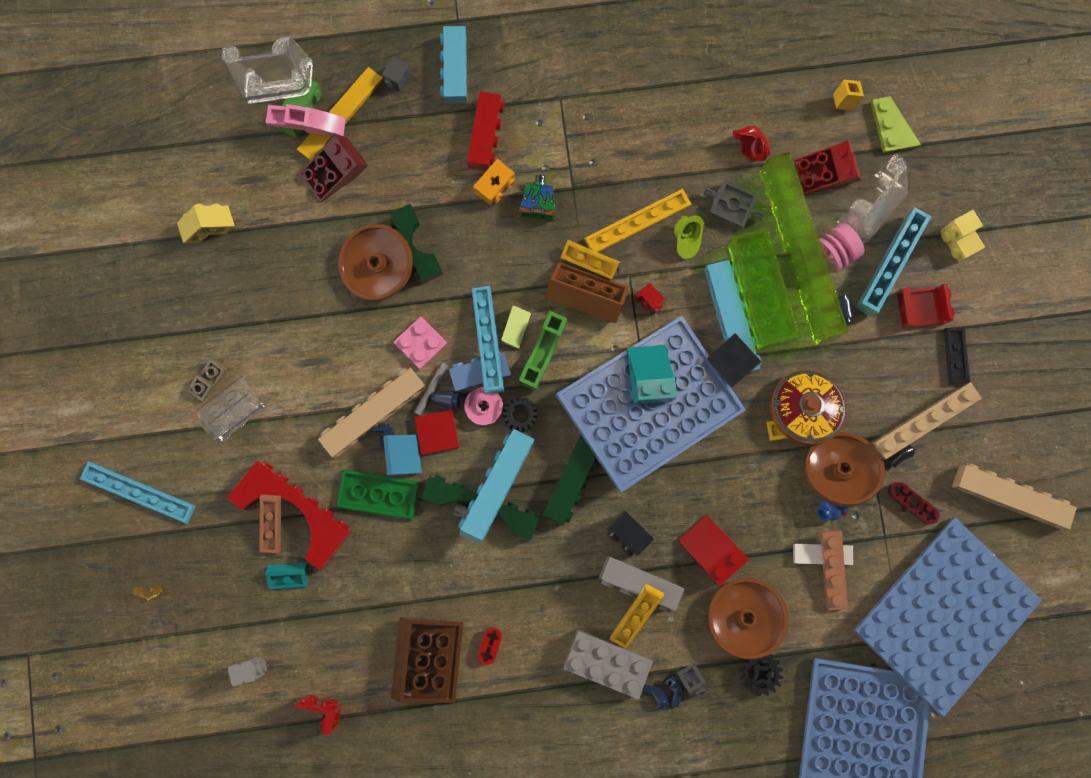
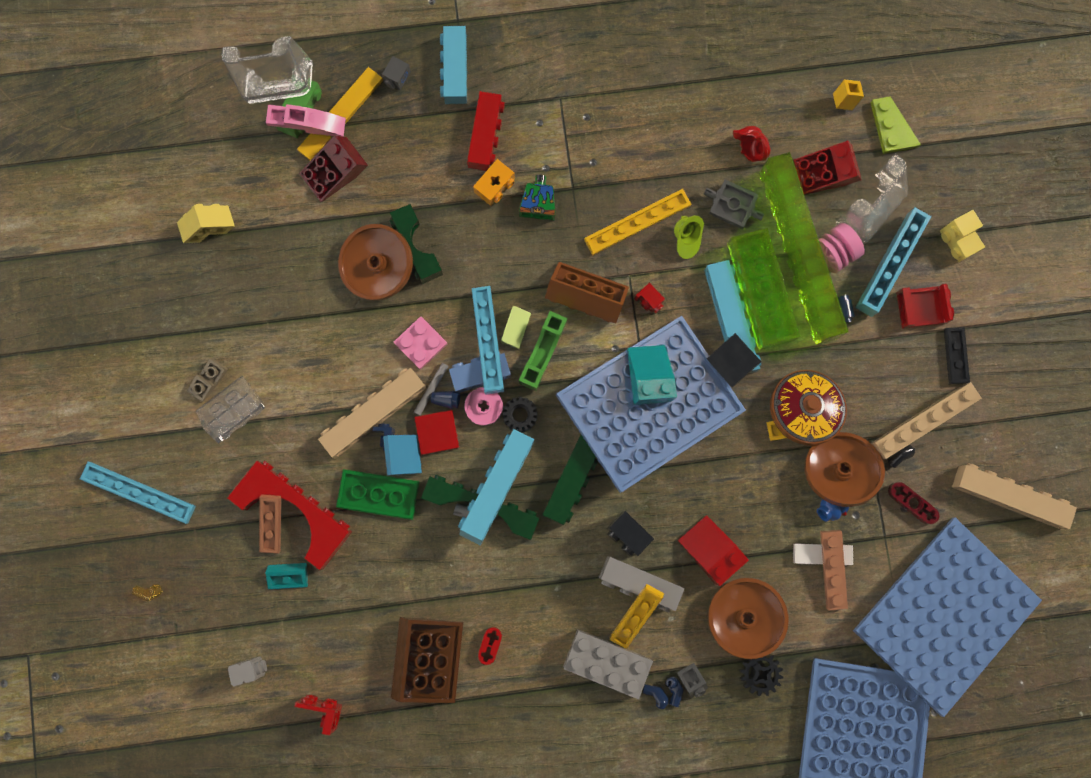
yellow tile [560,240,619,280] -> none

